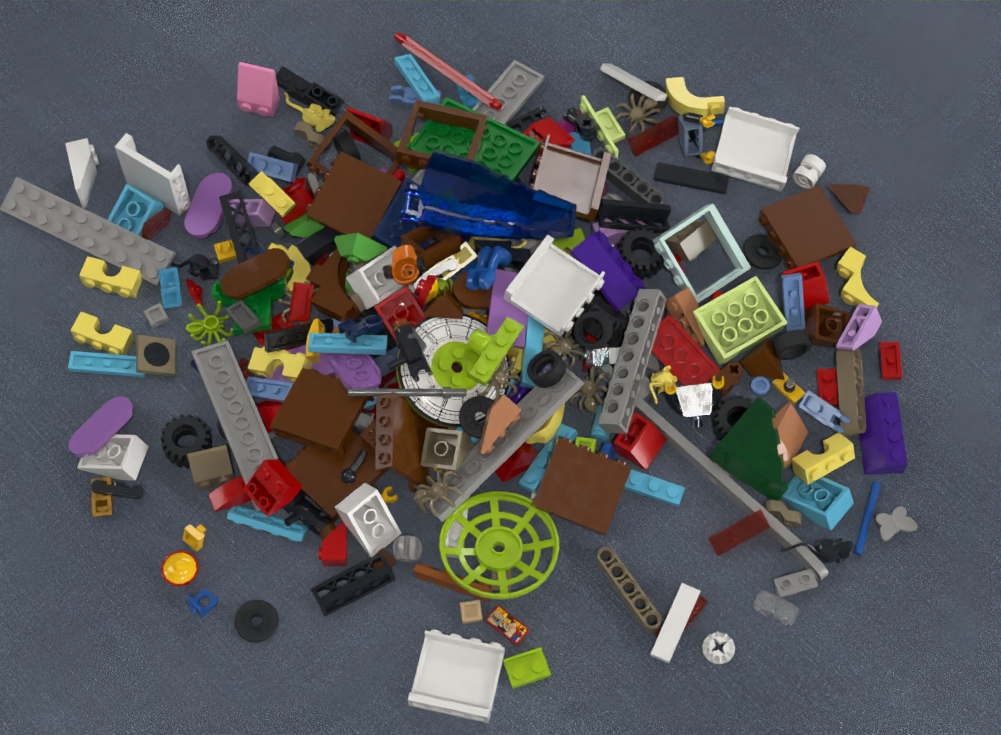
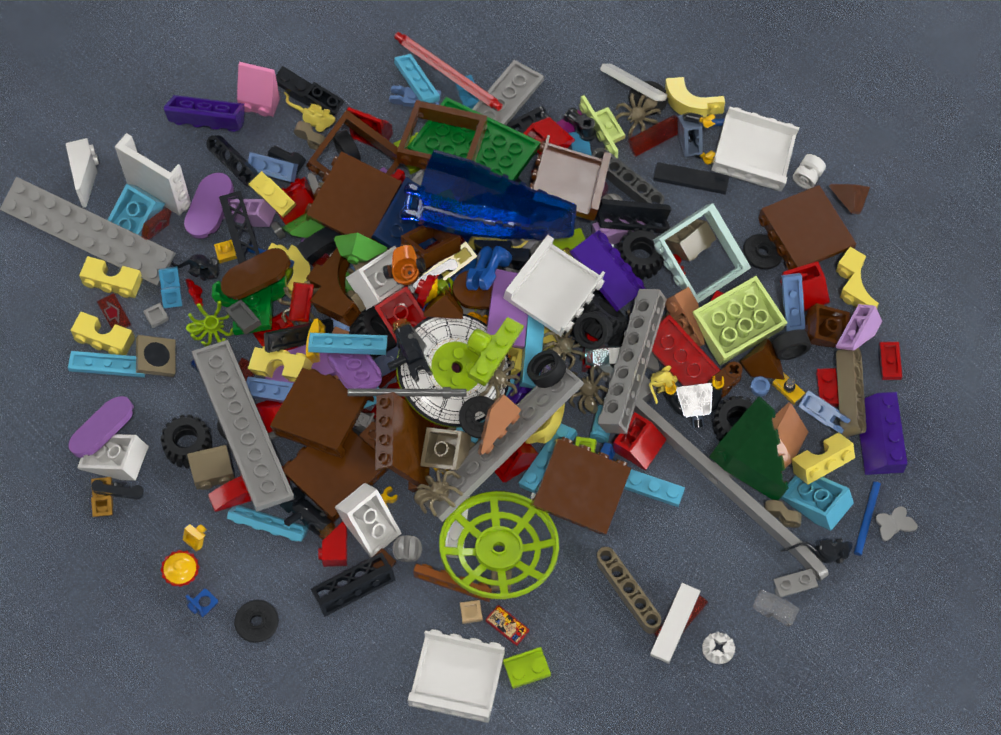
red slope [243,459,303,517] -> none
dark blue piece [338,315,384,343] -> none
black bar [341,449,368,484] -> none
clear red tile [709,509,771,556] -> none
none -> clear red tile [97,293,131,329]
none -> dark purple slope [164,95,244,131]

